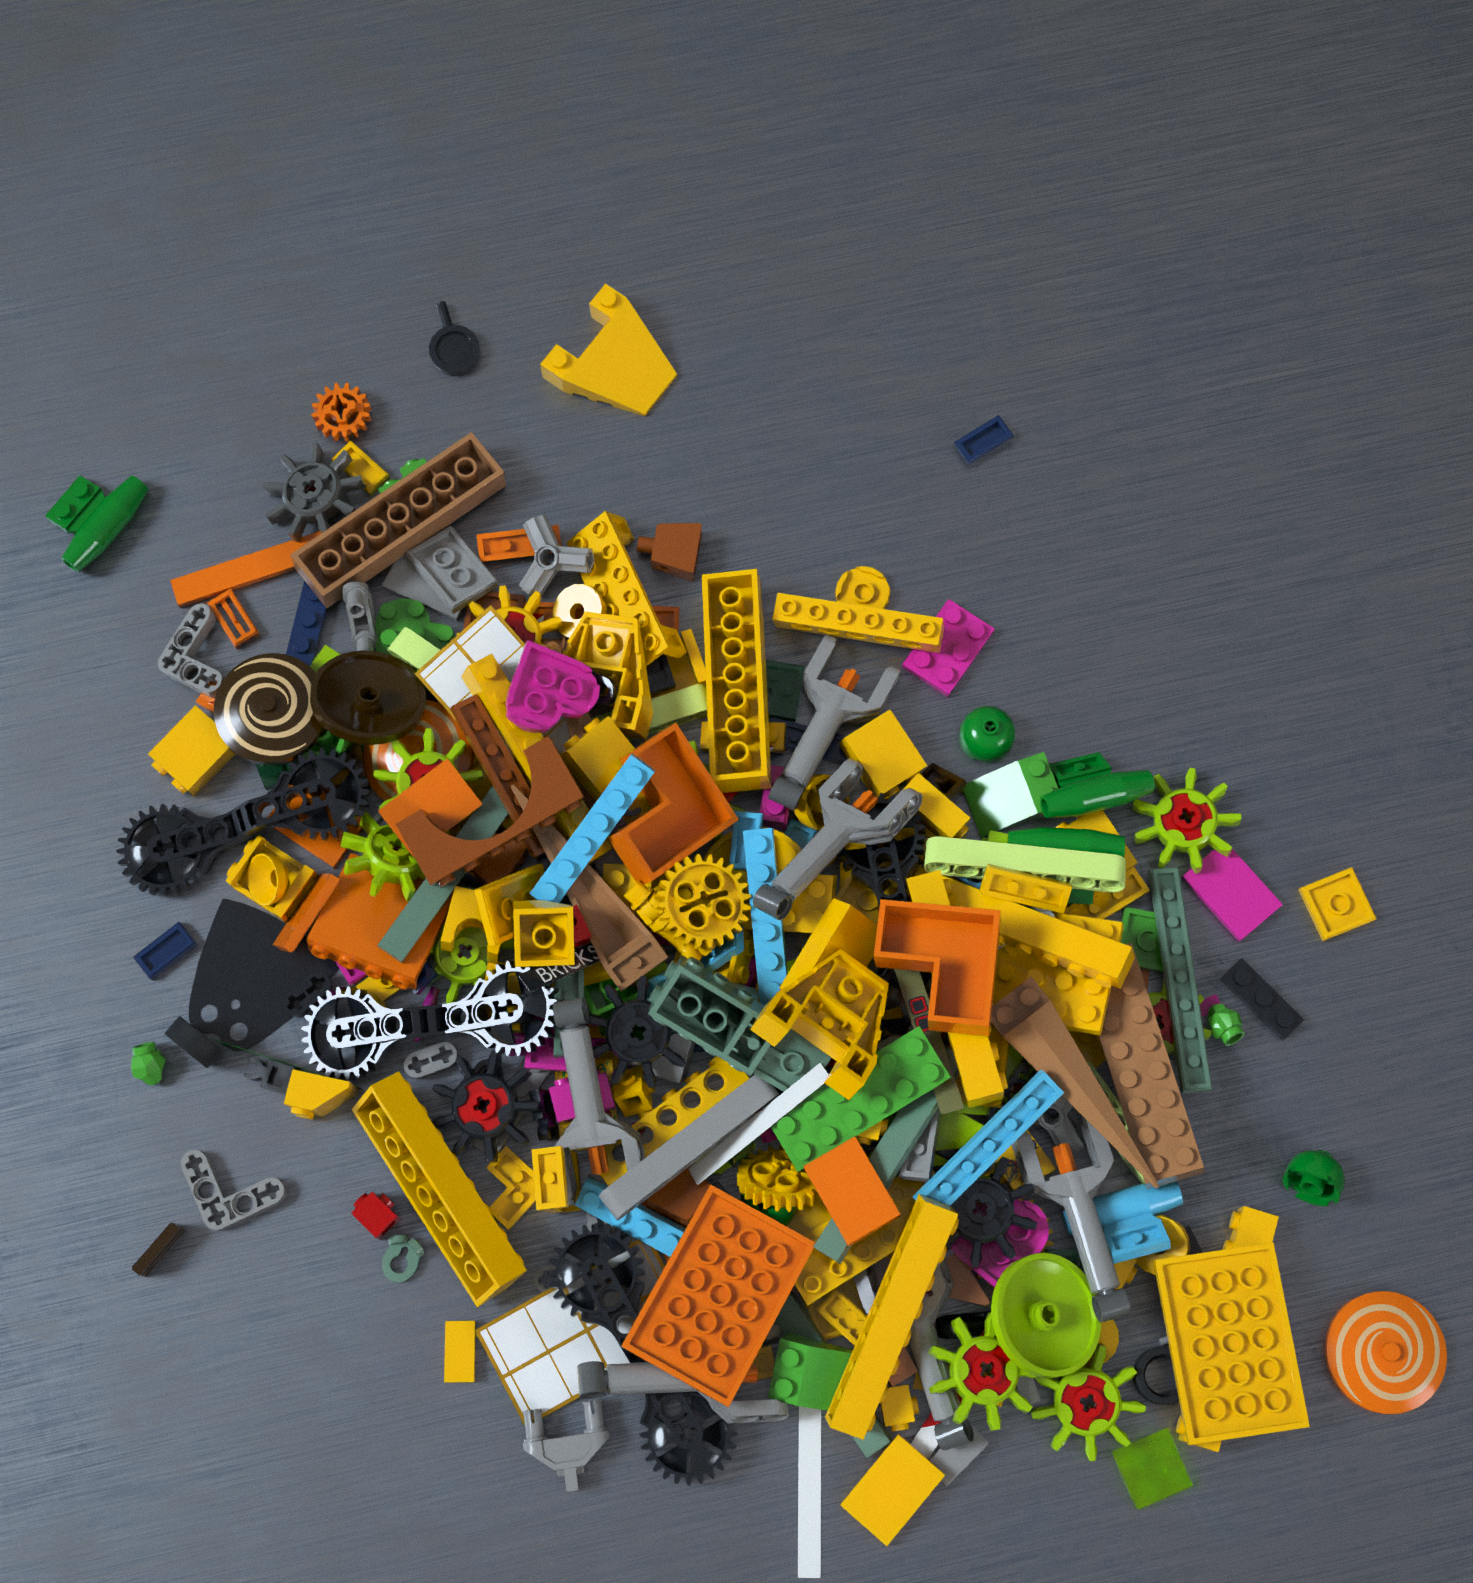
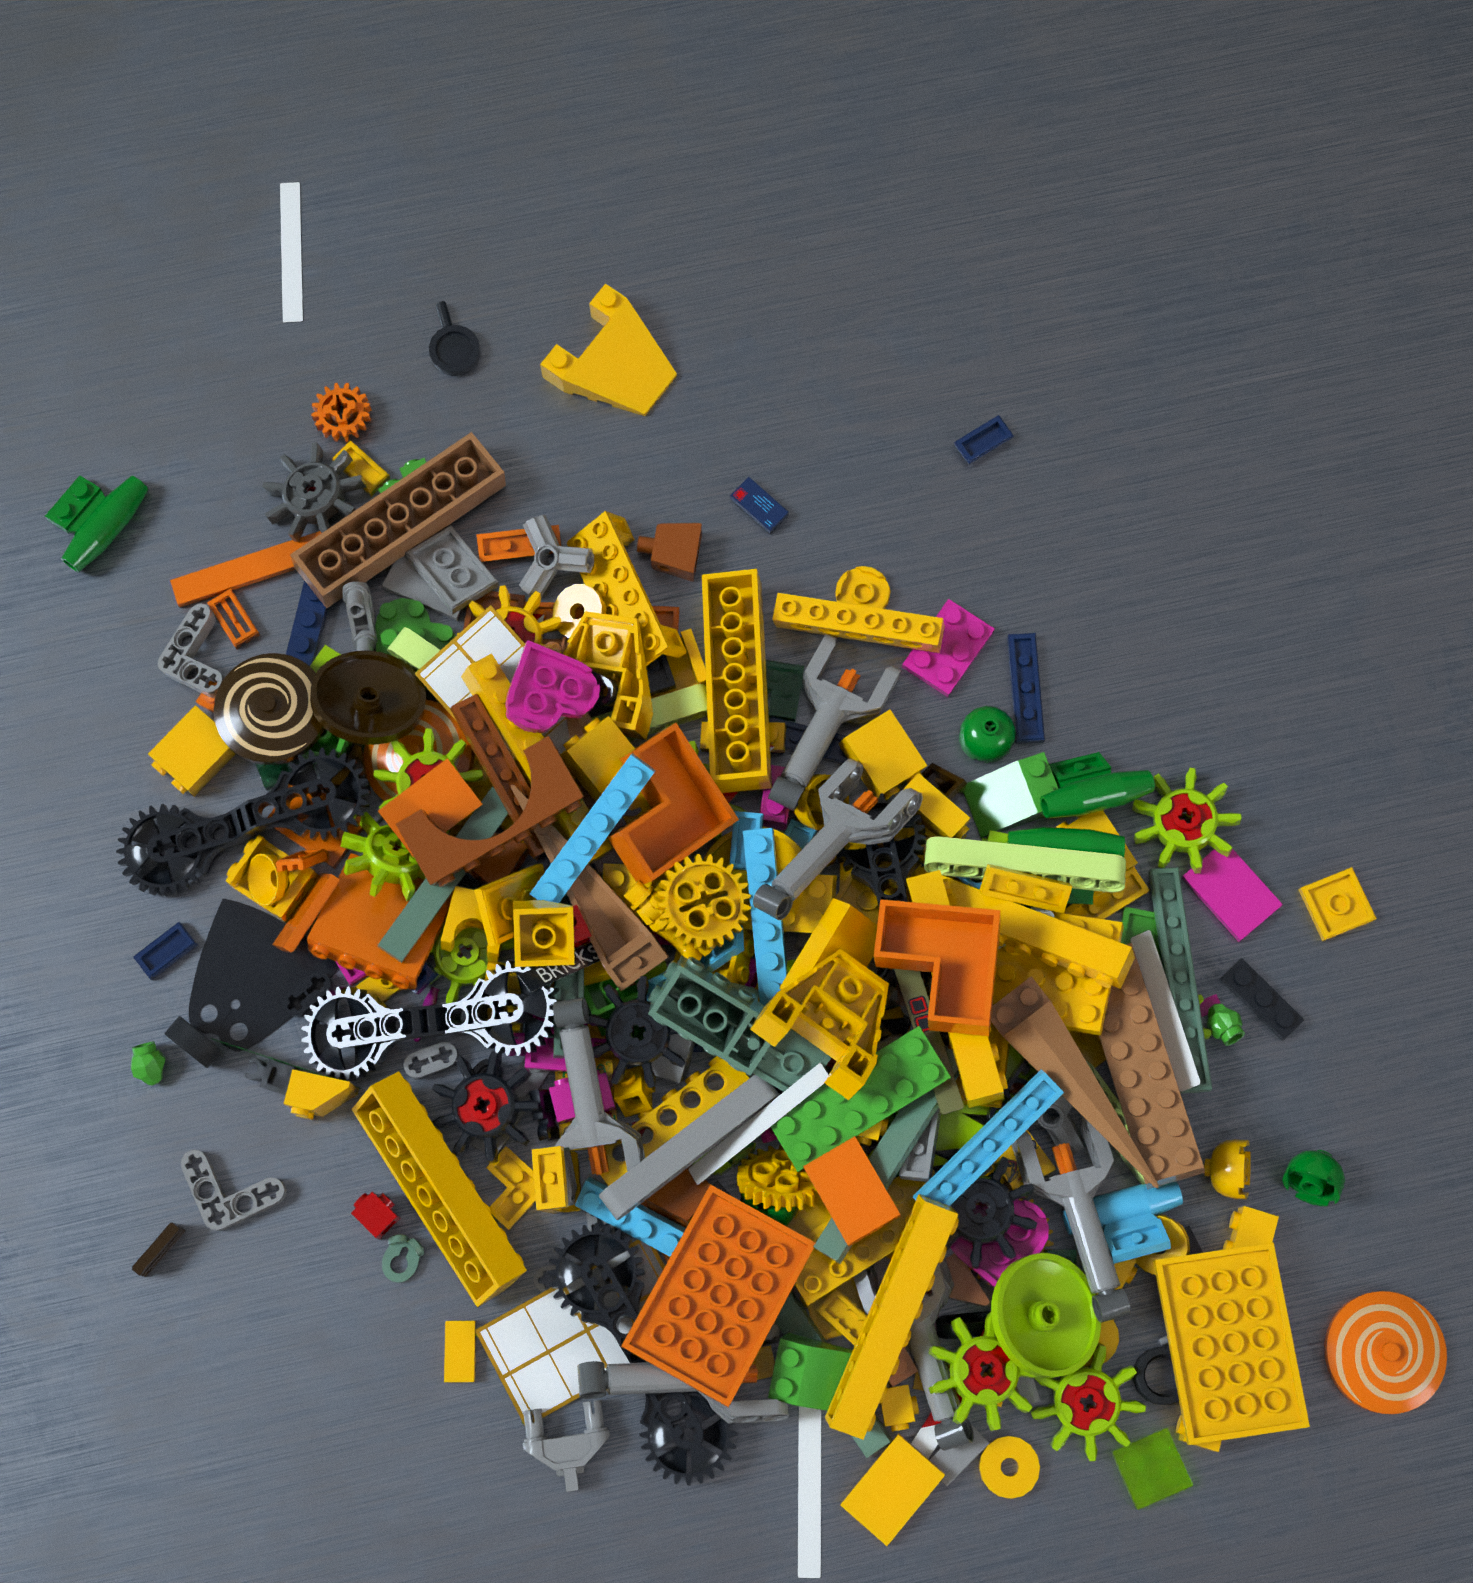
none -> orange tile [276,849,328,872]
none -> white sticker [280,182,303,322]
none -> dark blue tile [730,477,789,534]
none -> yellow tile [979,1436,1040,1499]
none -> dark blue tile [1007,633,1045,744]
none -> white sticker [1131,930,1200,1092]
none -> yellow cylinder [1204,1139,1251,1200]

